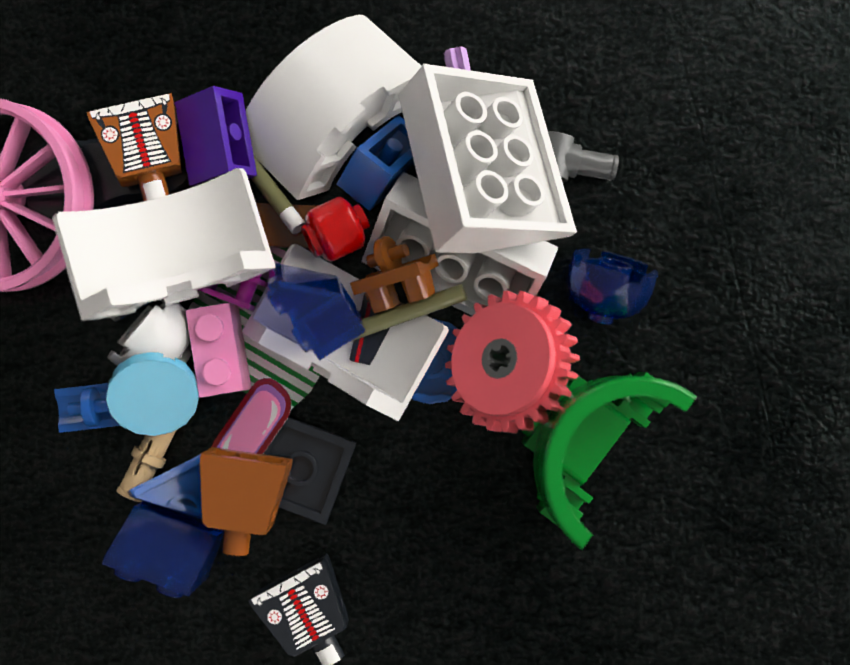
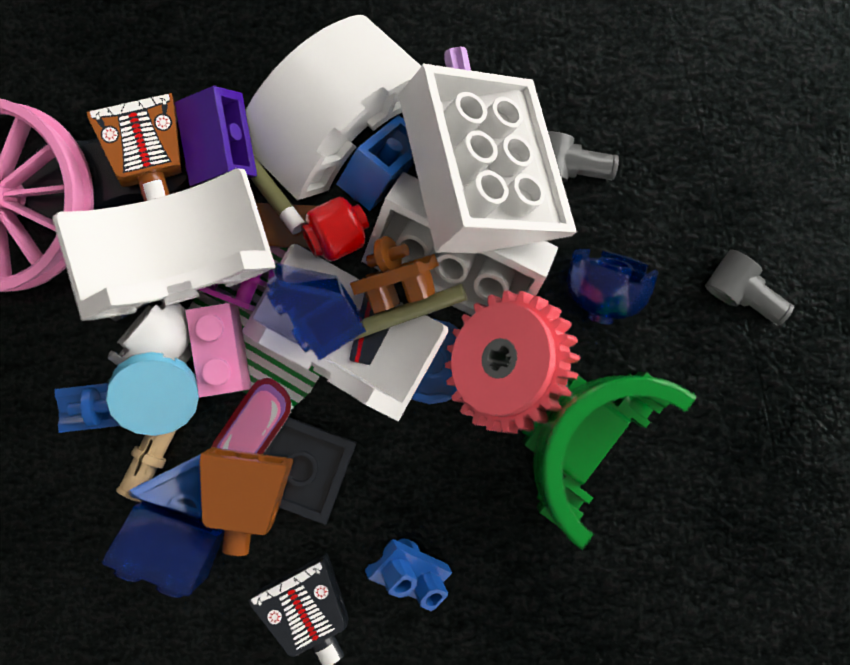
none -> blue hips [365,538,452,611]
none -> dark grey pin [705,249,794,325]

